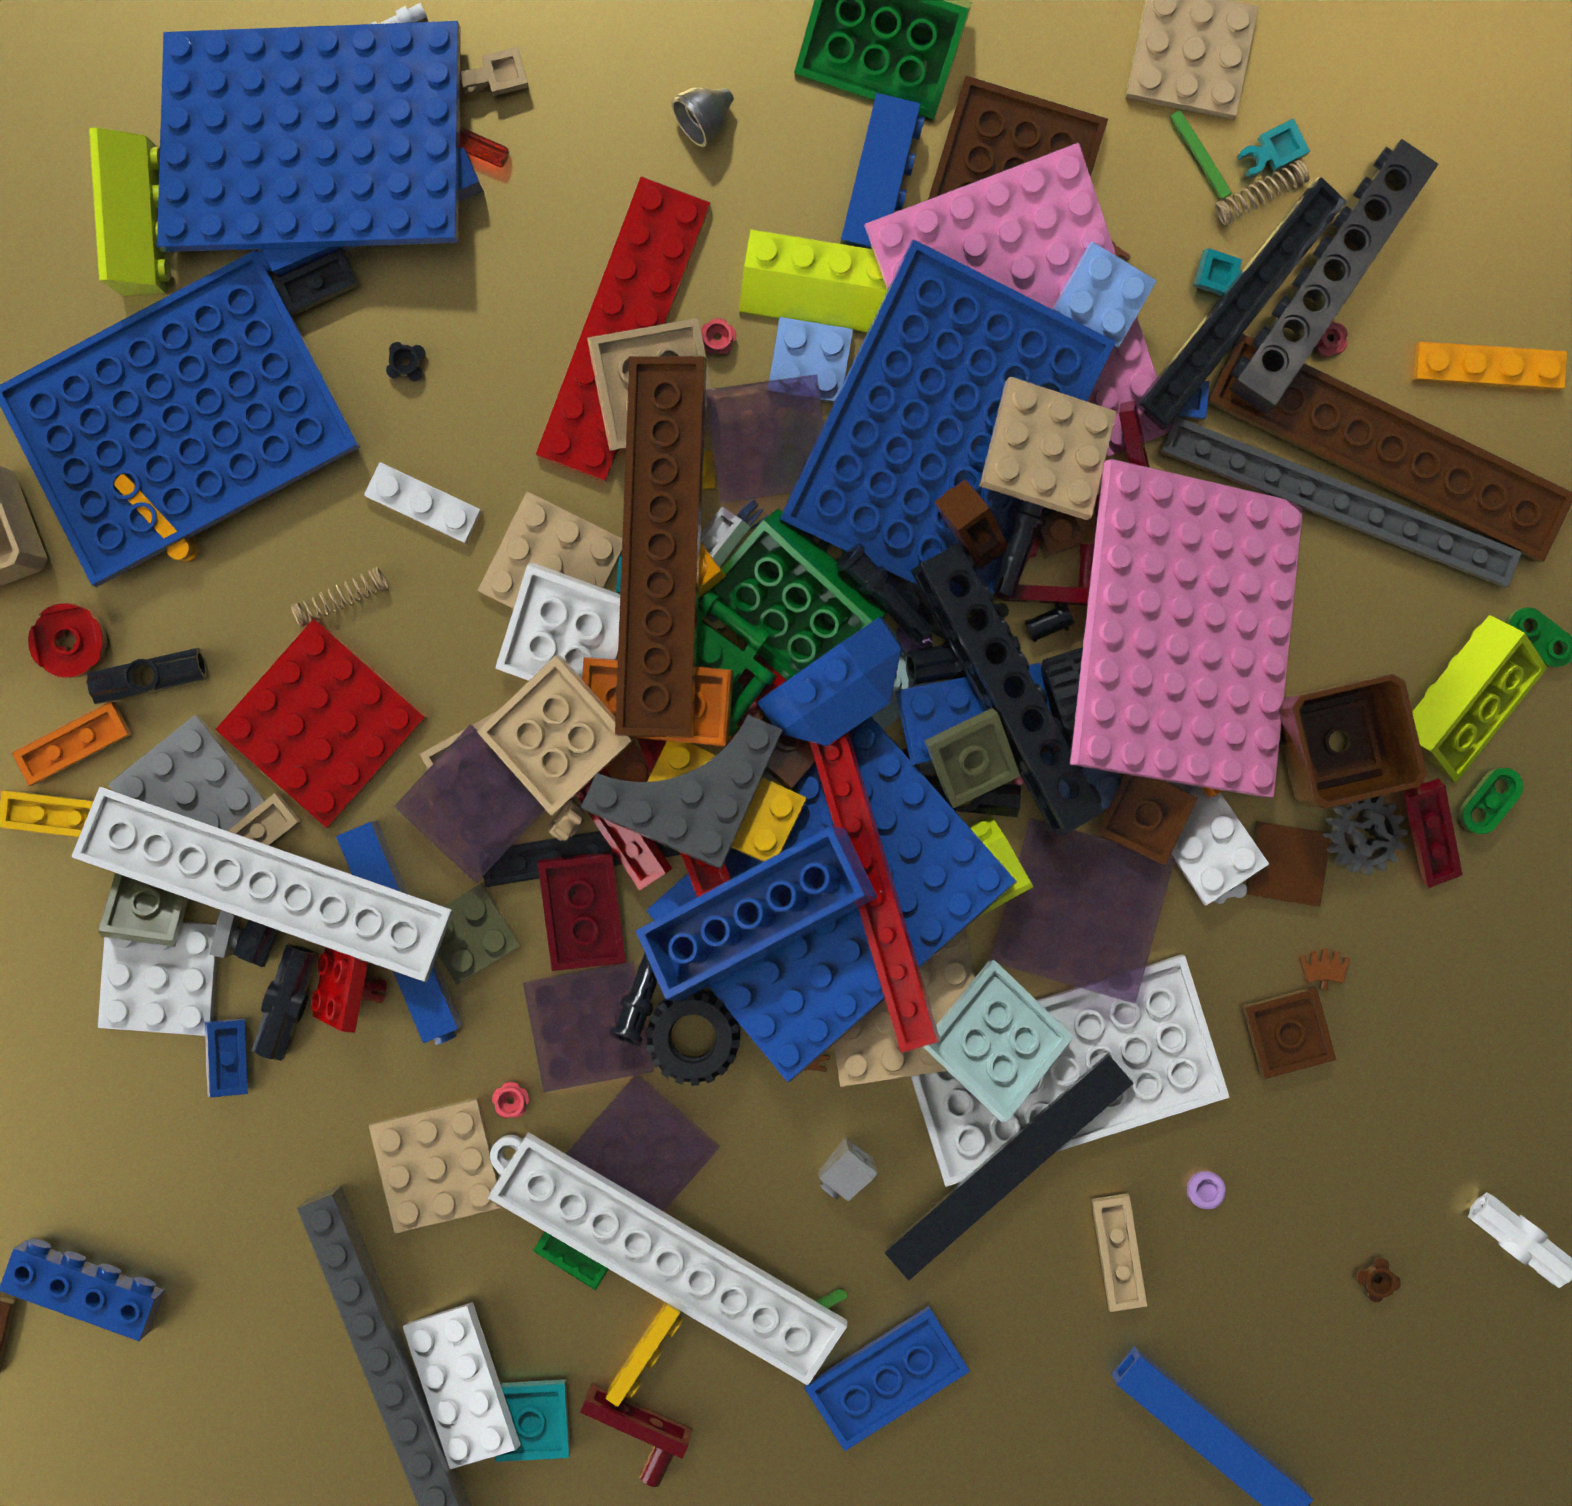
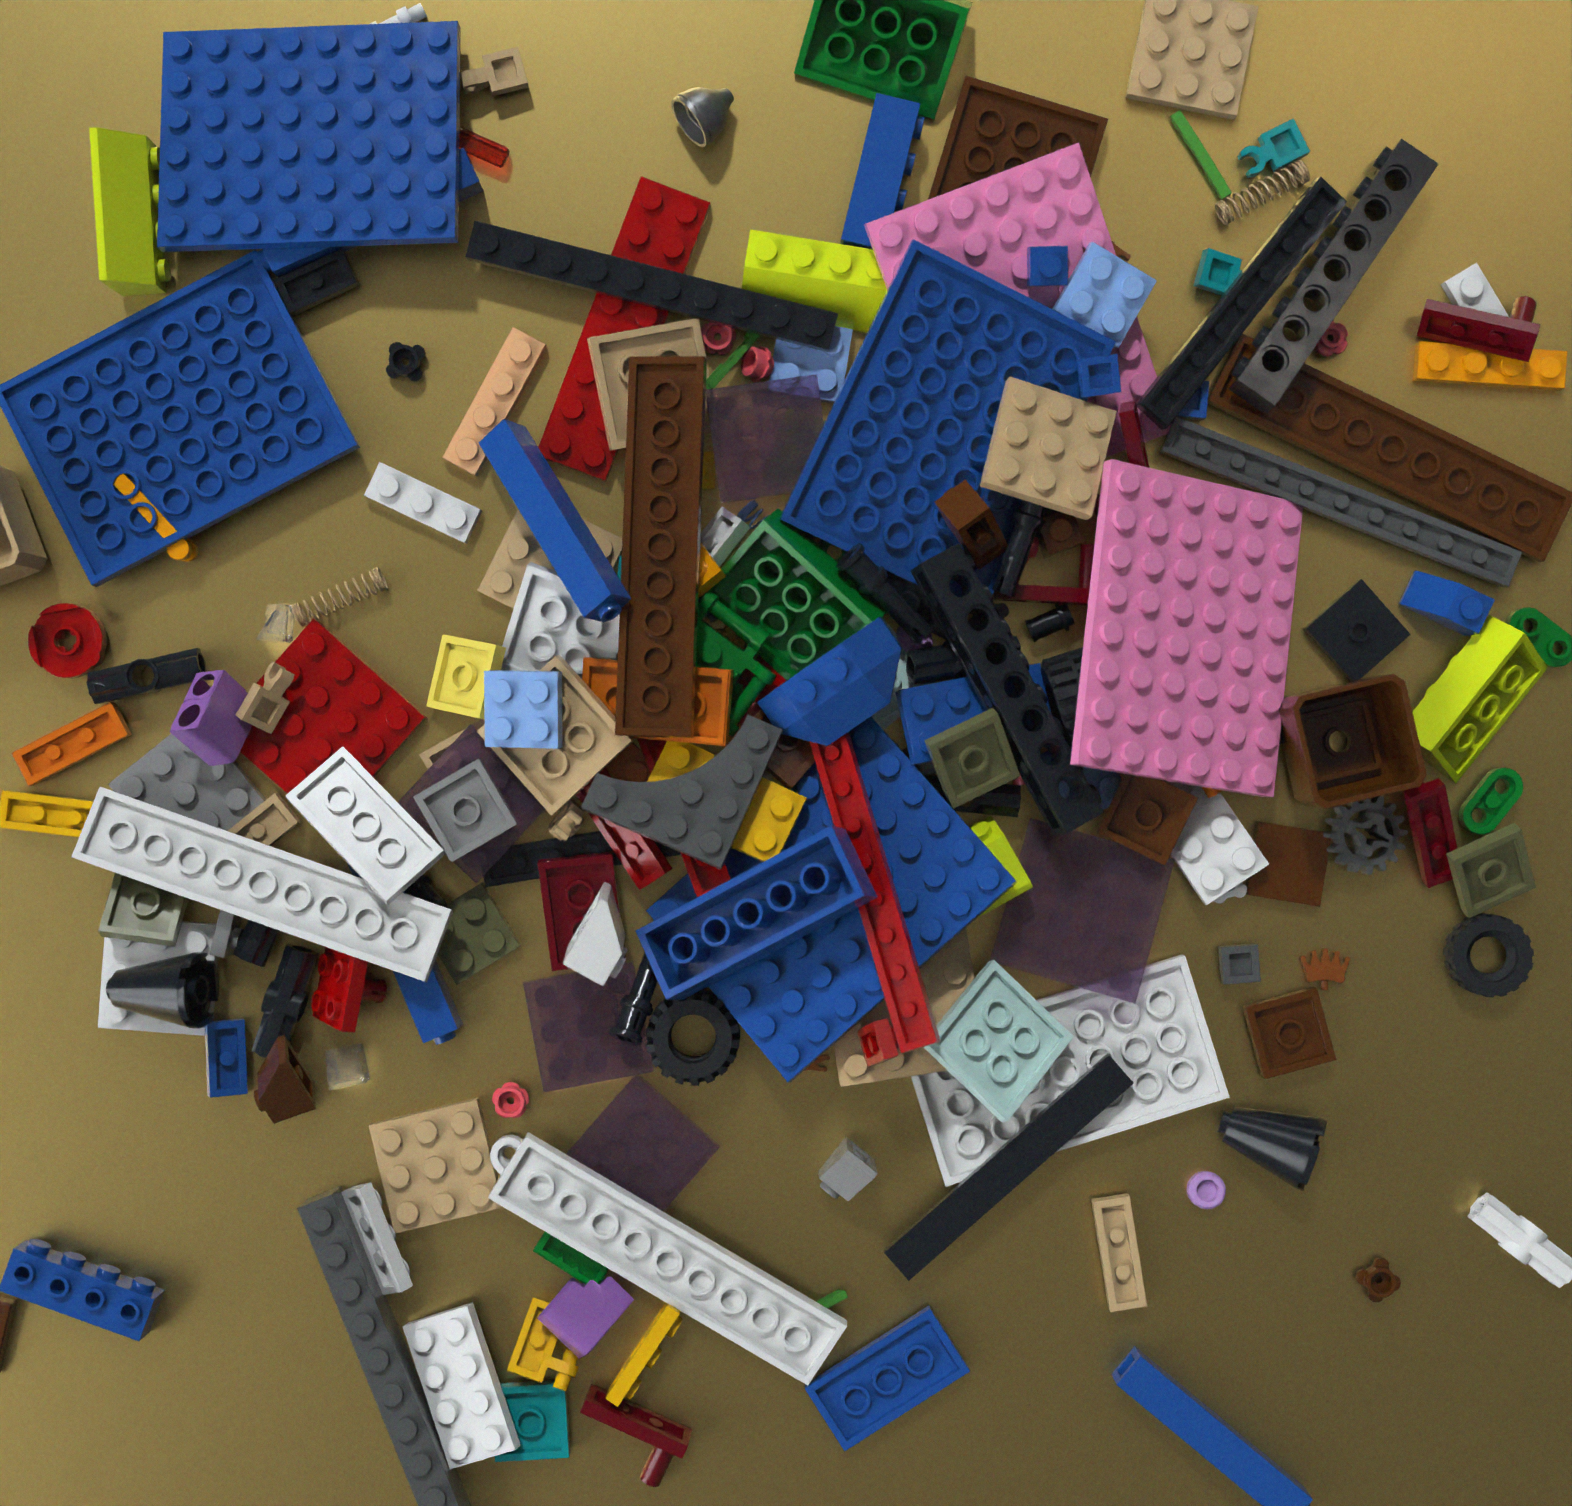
none -> black cone [106,952,219,1029]
none -> medium lavender piece [170,670,252,766]
none -> tan plate [236,661,295,734]
none -> reddish brown slope [254,1035,316,1124]
none -> clear slope [256,604,294,643]
none -> white plate [286,747,445,905]
none -> clear slope [325,1043,370,1090]
none -> white plate [341,1182,413,1295]
none -> black pin [404,875,448,908]
none -> light grey plate [413,758,519,862]
none -> light yellow plate [426,634,506,720]
none -> light nougat plate [442,327,547,477]
none -> black plate [465,221,838,352]
none -> blue brick [479,419,631,623]
none -> light blue plate [484,670,562,749]
none -> yellow plate [507,1297,579,1392]
none -> medium lavender piece [537,1277,634,1359]
none -> white slope [563,882,627,986]
none -> bright green piece [706,332,760,391]
none -> coral plate [741,346,774,383]
none -> red plate [857,1018,899,1067]
none -> blue plate [1027,246,1068,286]
none -> blue plate [1077,354,1121,397]
none -> black cone [1217,1106,1327,1191]
none -> dark grey plate [1218,943,1261,985]
none -> black plate [1303,579,1411,681]
none -> blue slope [1399,570,1495,636]
none -> dark red piece [1416,296,1541,362]
none -> white plate [1441,263,1509,317]
none -> black tyre [1443,913,1534,998]
none -> olive plate [1446,823,1536,918]

